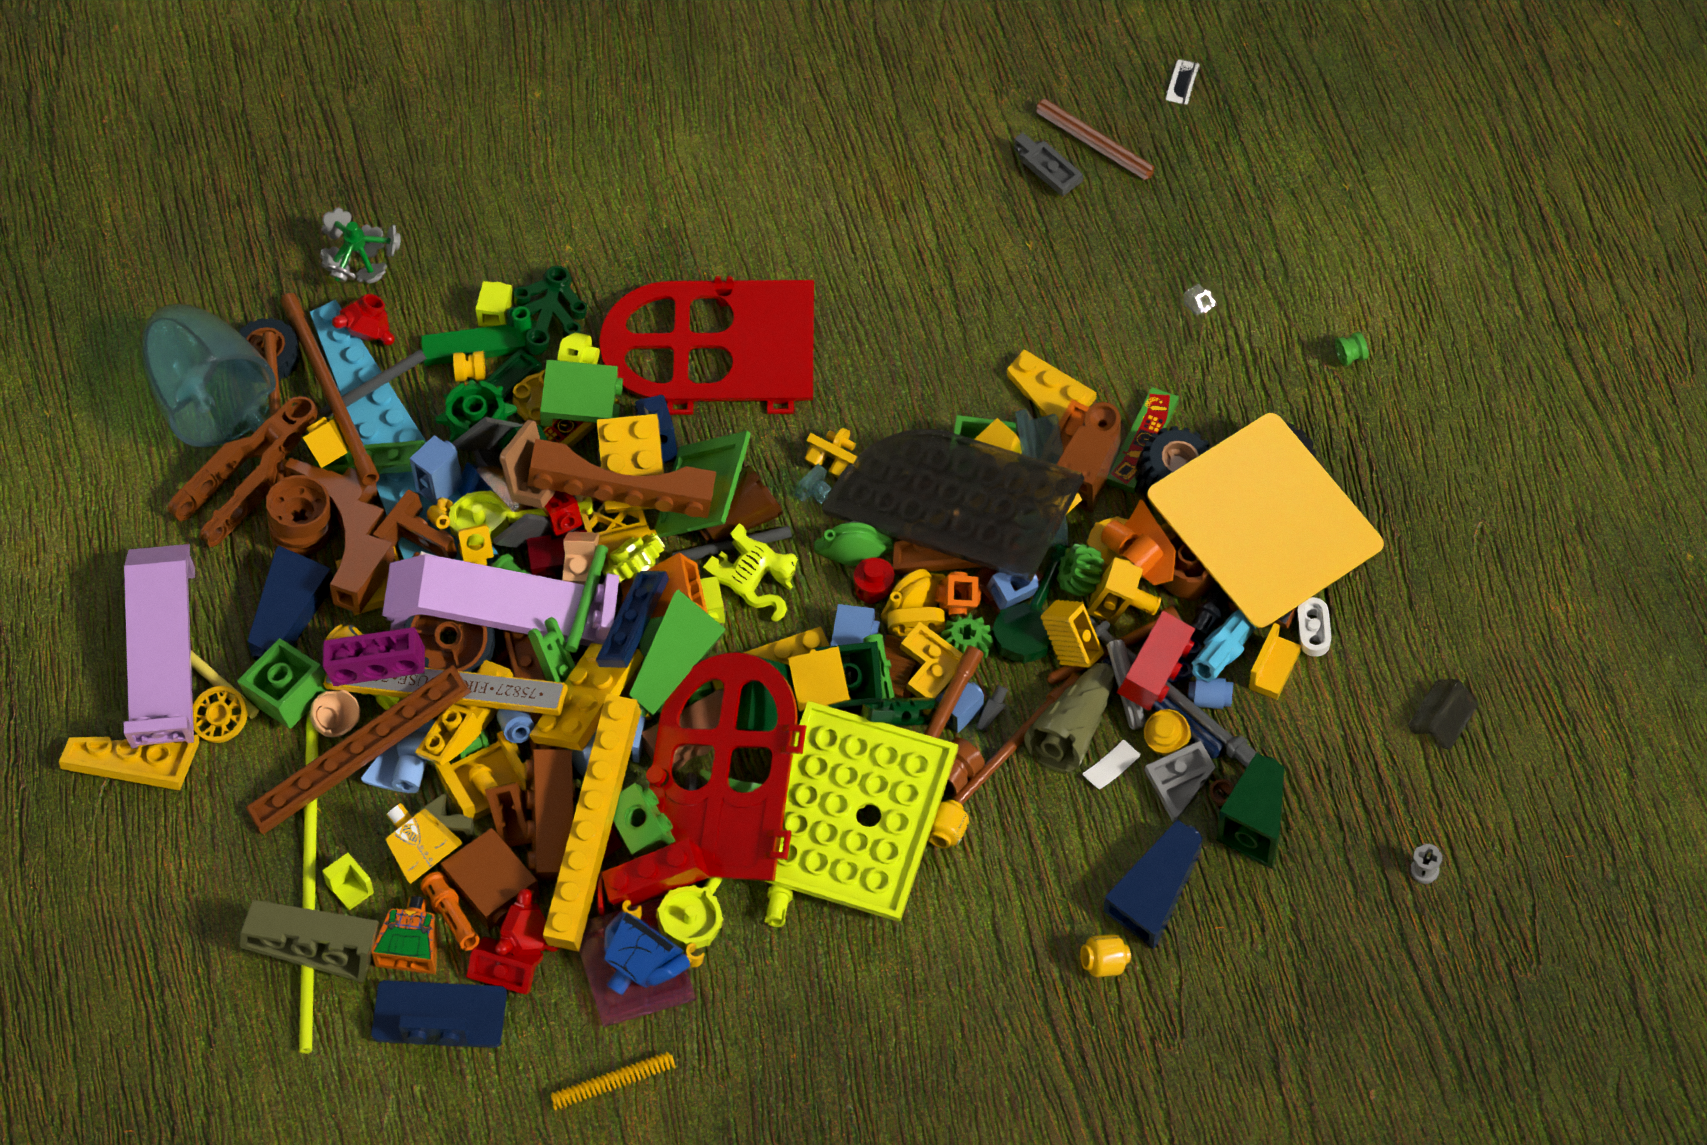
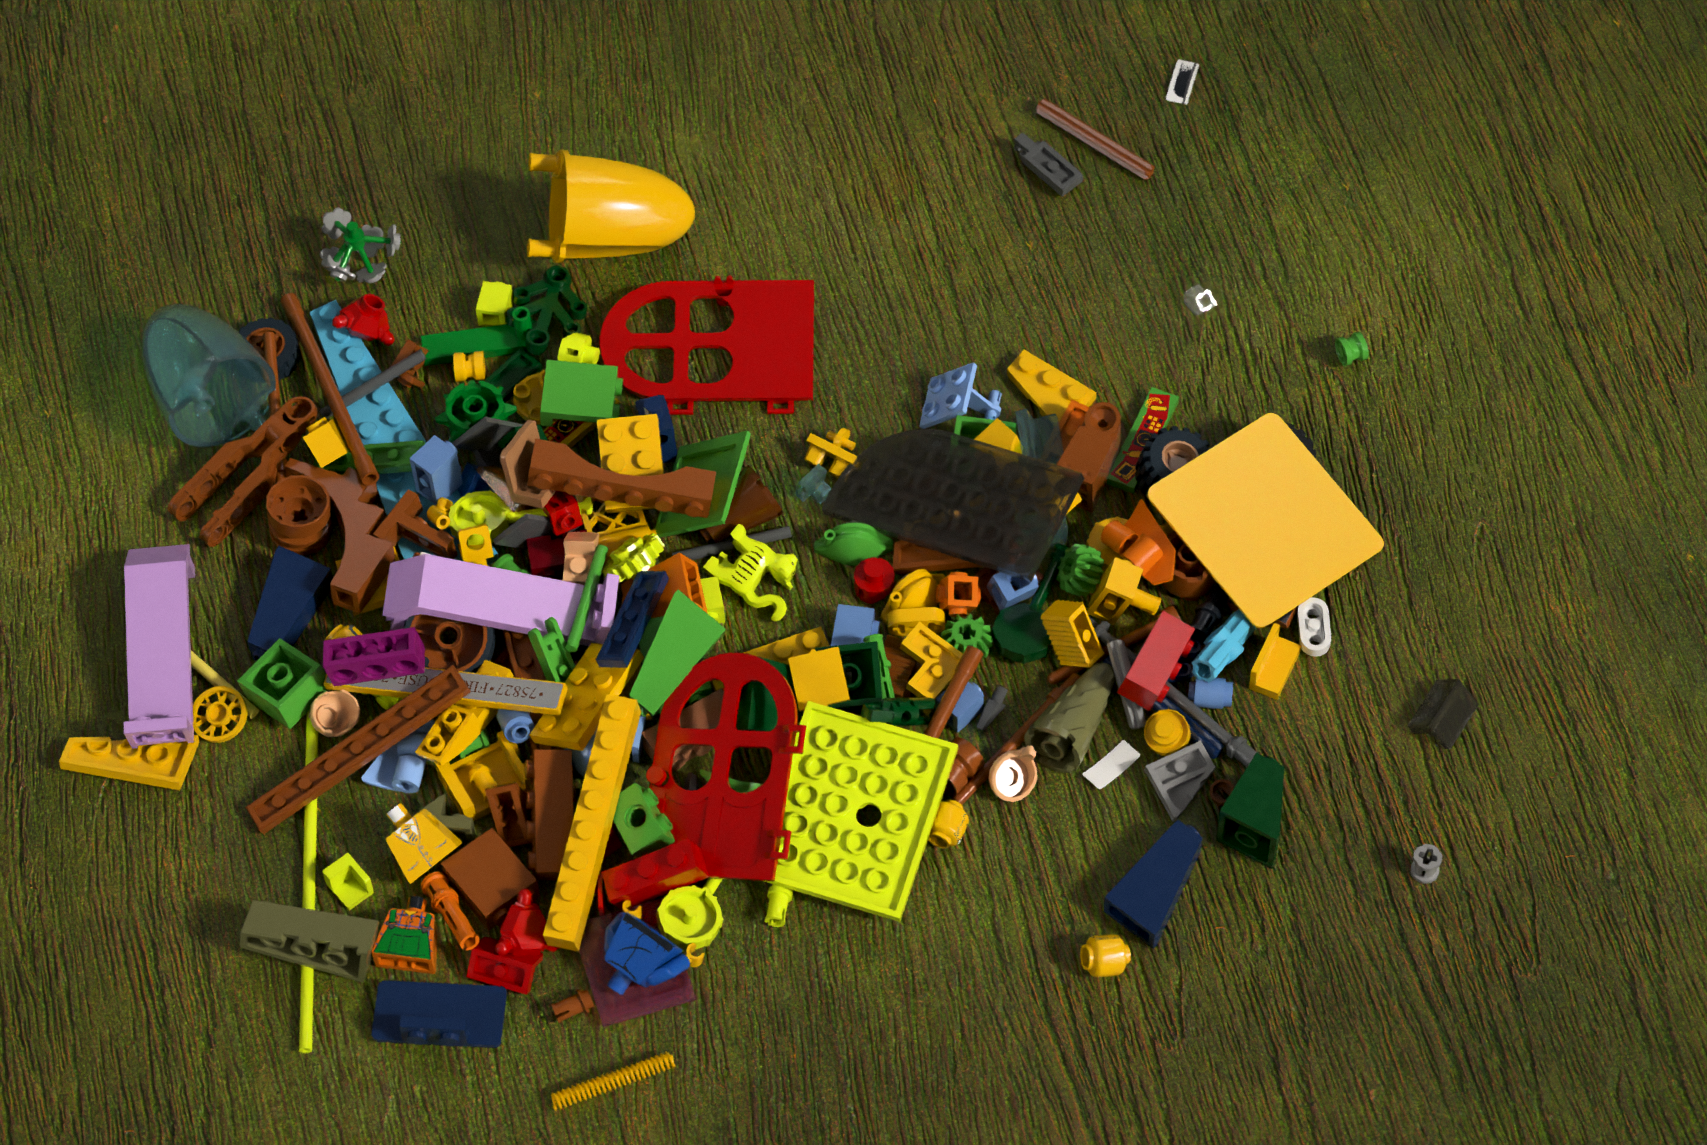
none -> dark orange bracket [390,339,429,388]
none -> yellow windscreen [527,149,695,263]
none -> dark orange pin [550,989,594,1023]
none -> light blue plate [919,362,1002,429]
none -> light nougat hat [988,745,1037,802]

